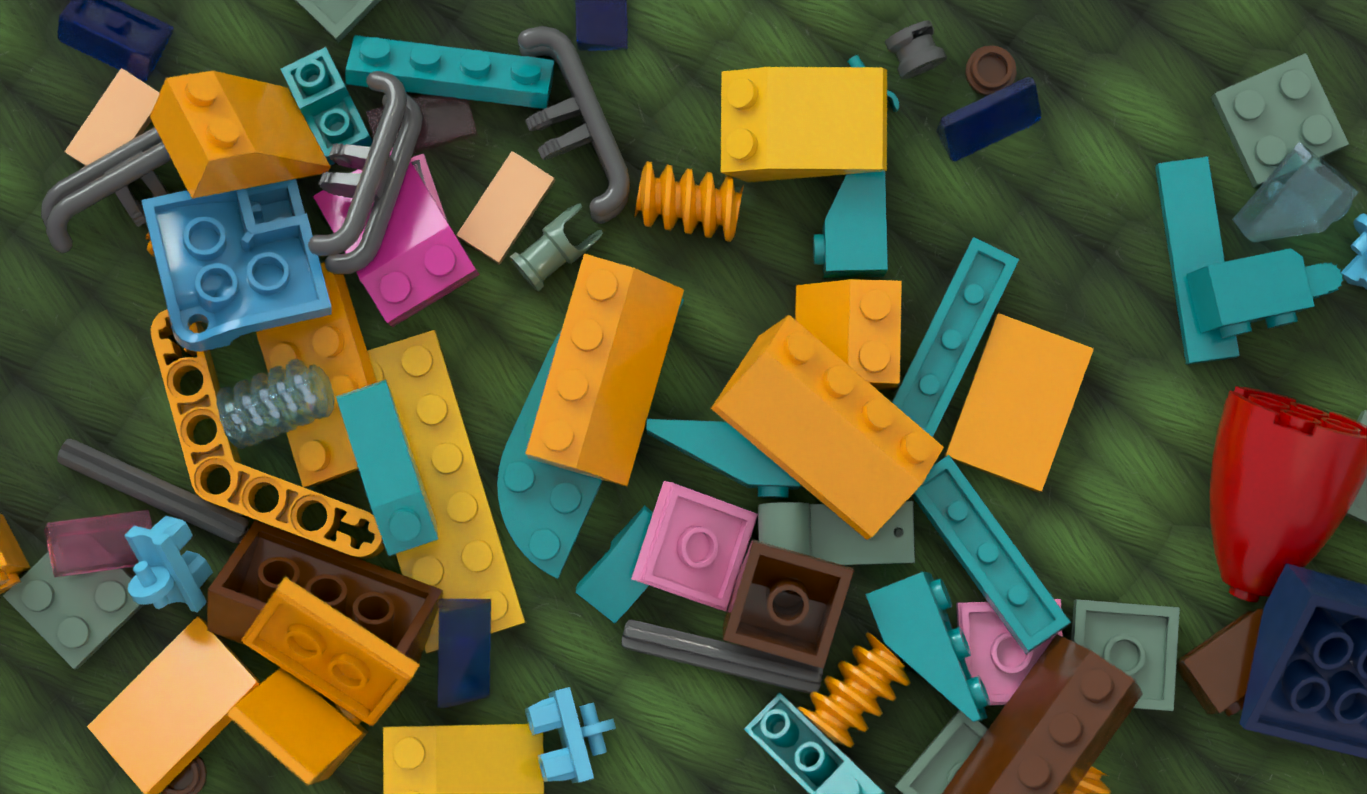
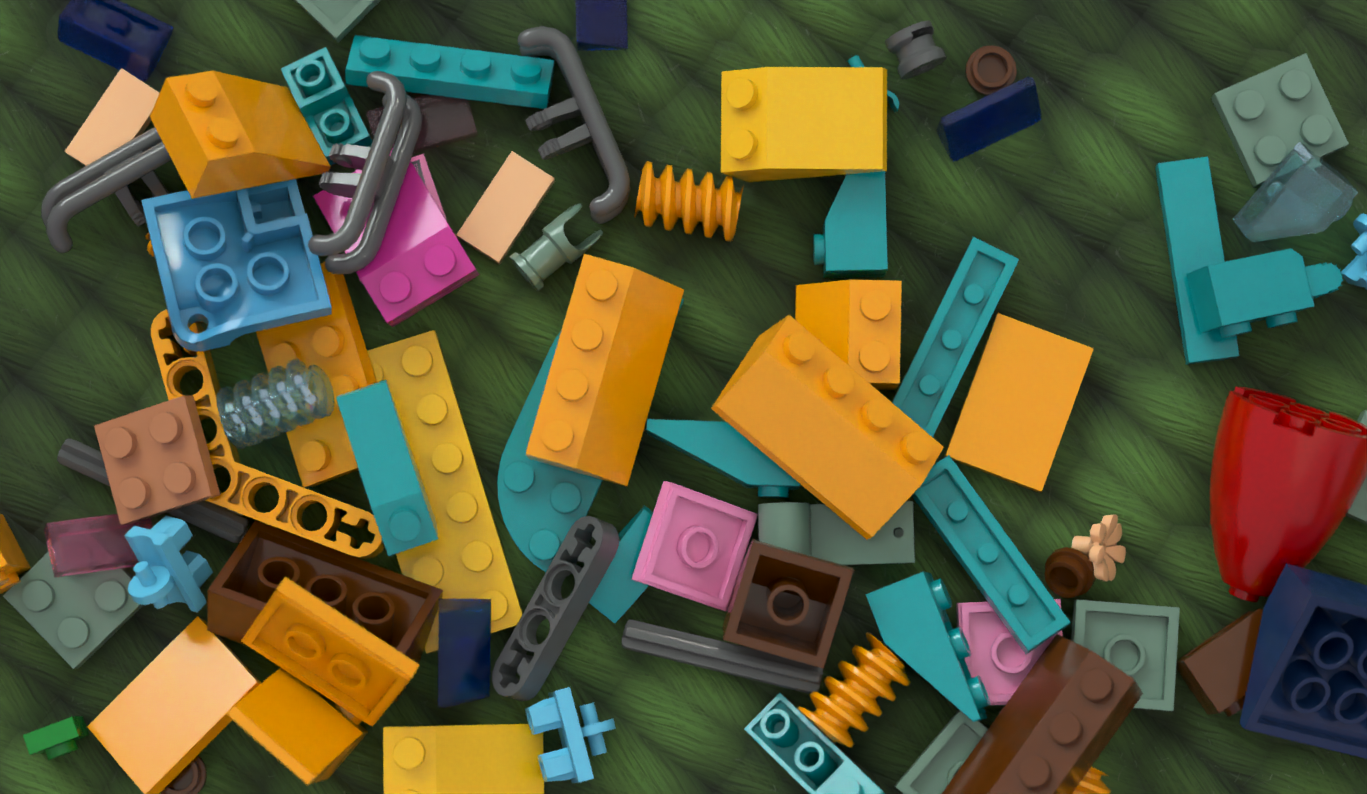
none -> green plate [23,716,89,760]
none -> nougat plate [94,395,220,525]
none -> dark grey beam [492,516,619,701]
none -> reddish brown plate [1045,547,1096,598]
none -> light nougat plant [1071,514,1126,582]

